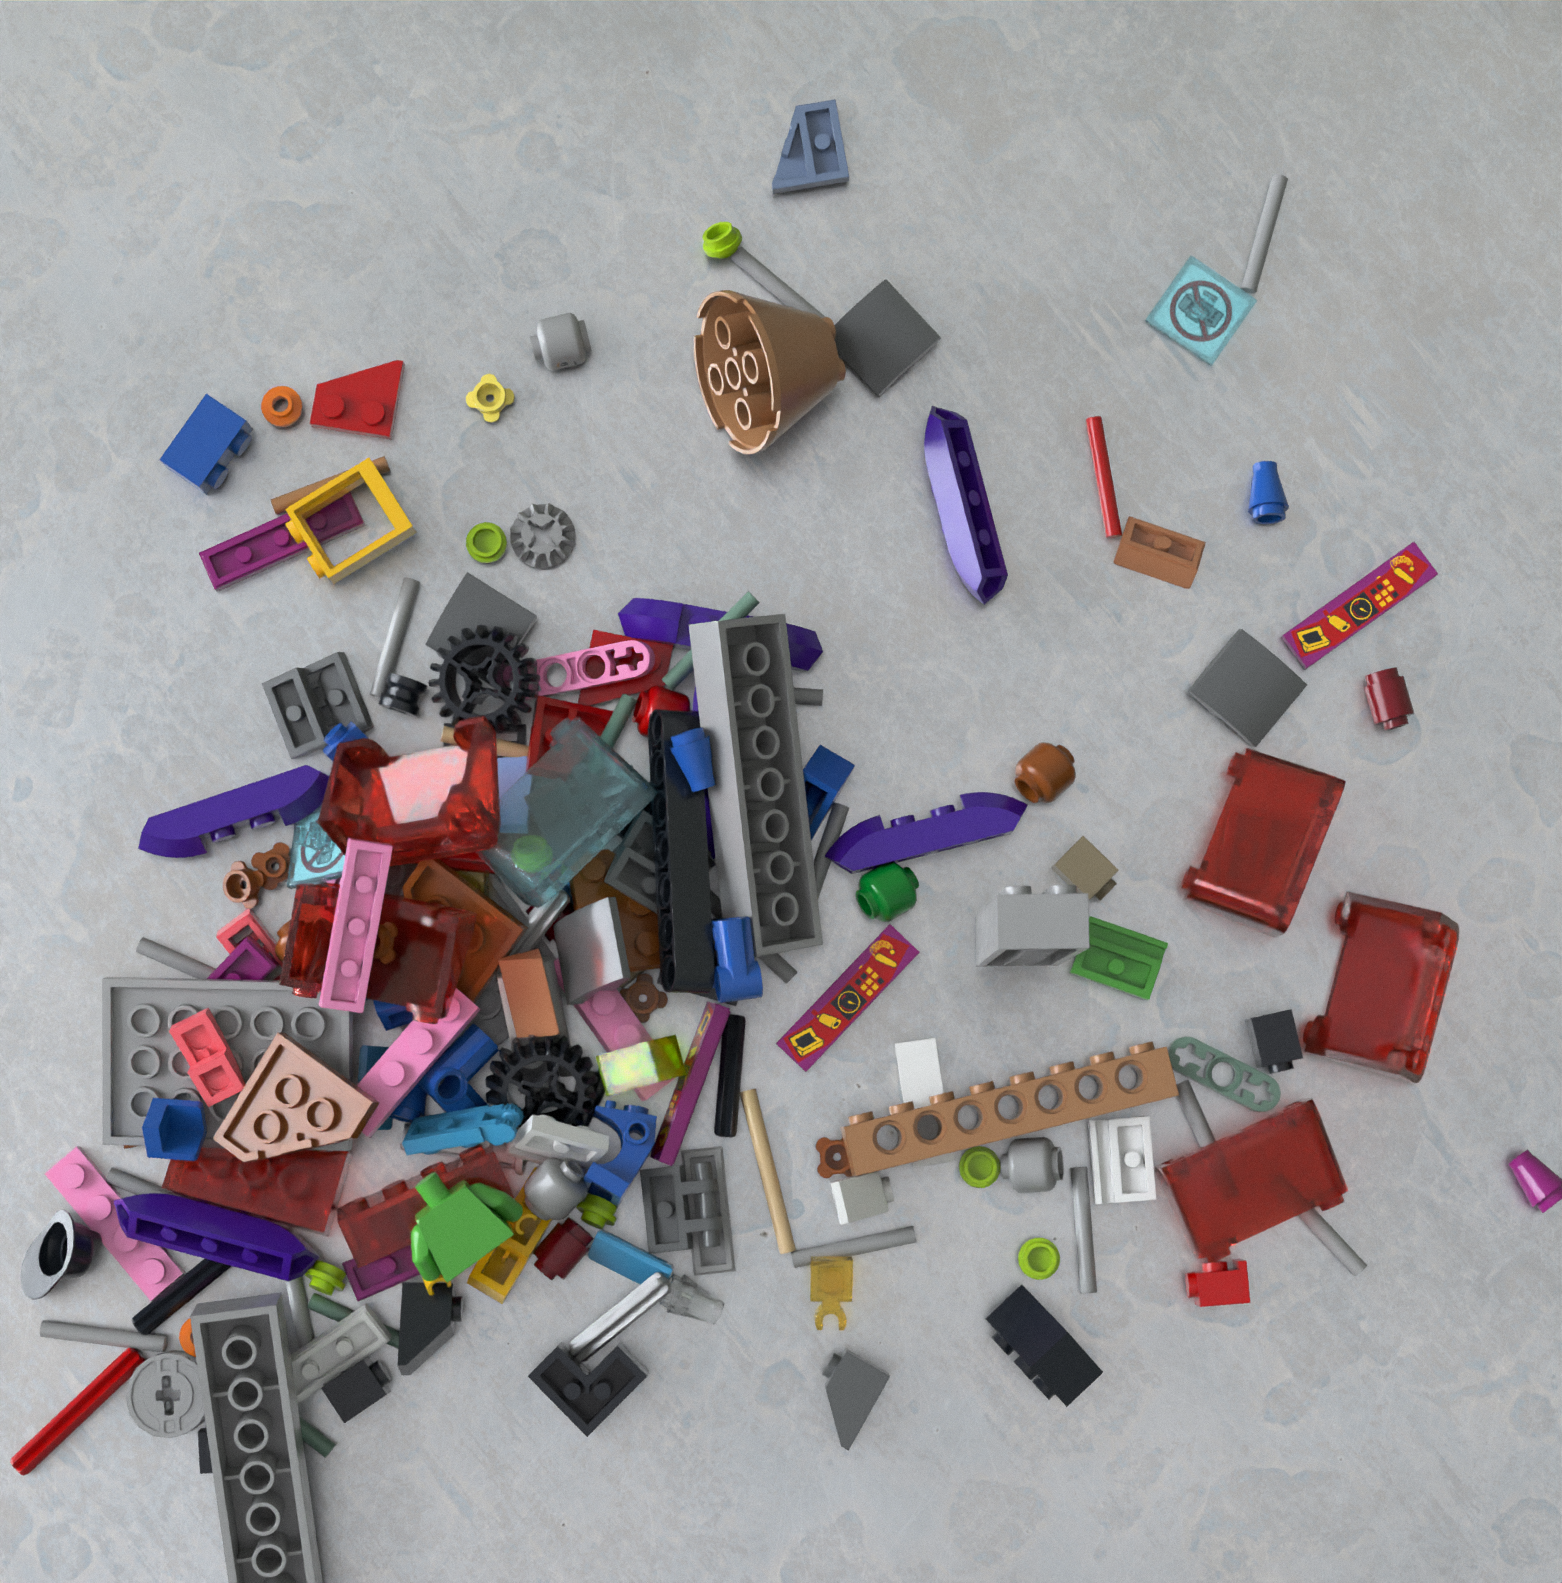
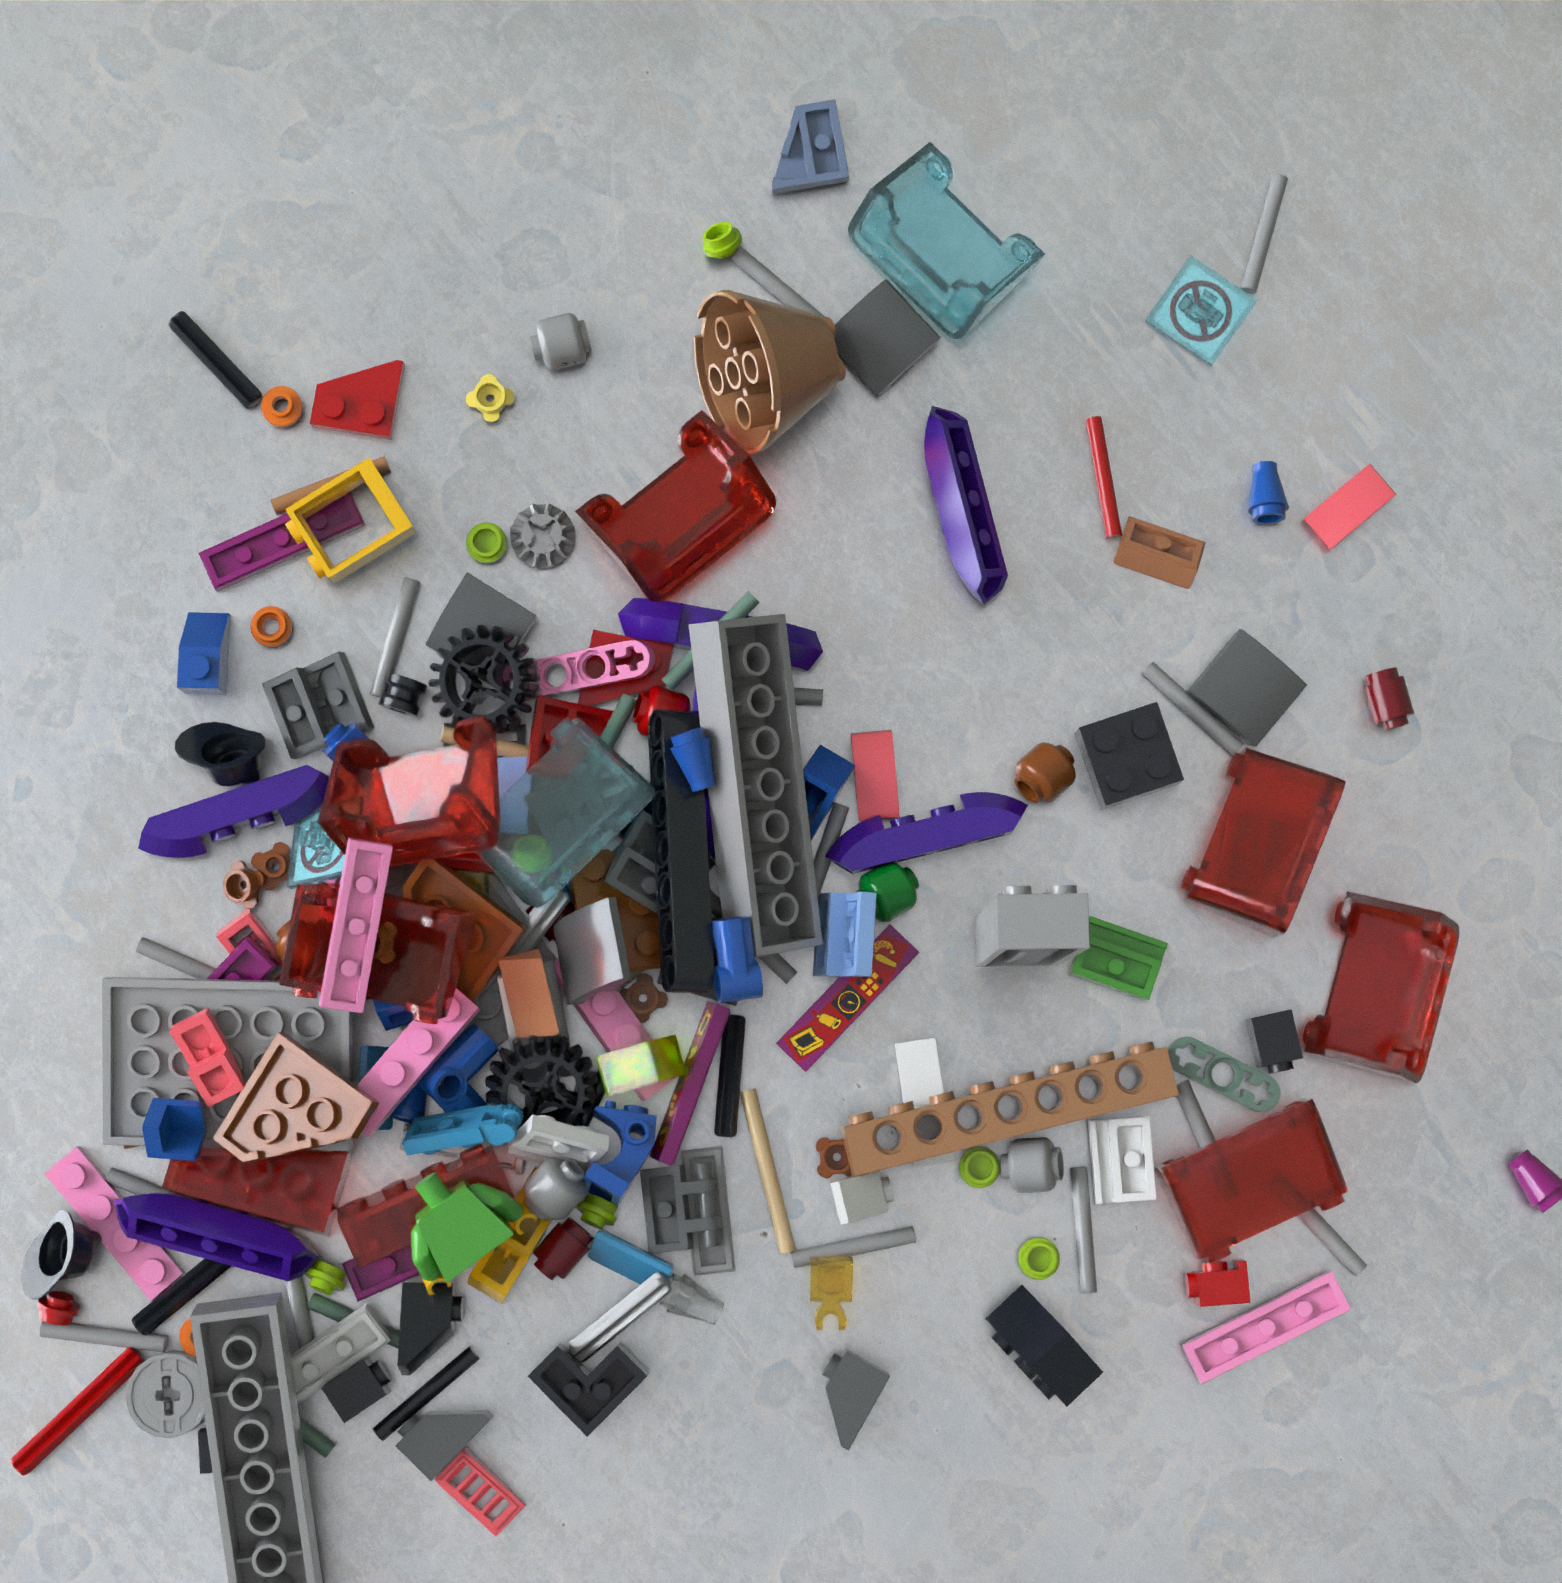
blue brick [159,393,253,495] -> none
dark tan brick [1051,836,1119,901] -> none
tile [1281,542,1438,670] -> none
none -> red plate [37,1291,80,1326]
none -> black axle [168,311,262,409]
none -> black piece [175,722,266,786]
none -> blue slope [177,612,230,695]
none -> orange plate [250,606,292,647]
none -> black bar [372,1346,480,1441]
none -> dark grey slope [395,1410,494,1481]
none -> coral slope [434,1446,526,1536]
none -> clear red windscreen [575,410,776,602]
none -> light blue slope [813,892,877,977]
none -> clear light blue windscreen [848,142,1045,339]
none -> coral slope [851,730,900,821]
none -> black brick [1074,702,1184,810]
none -> light grey bar [1142,662,1244,756]
none -> bright pink plate [1181,1271,1351,1384]
none -> coral slope [1304,464,1397,549]

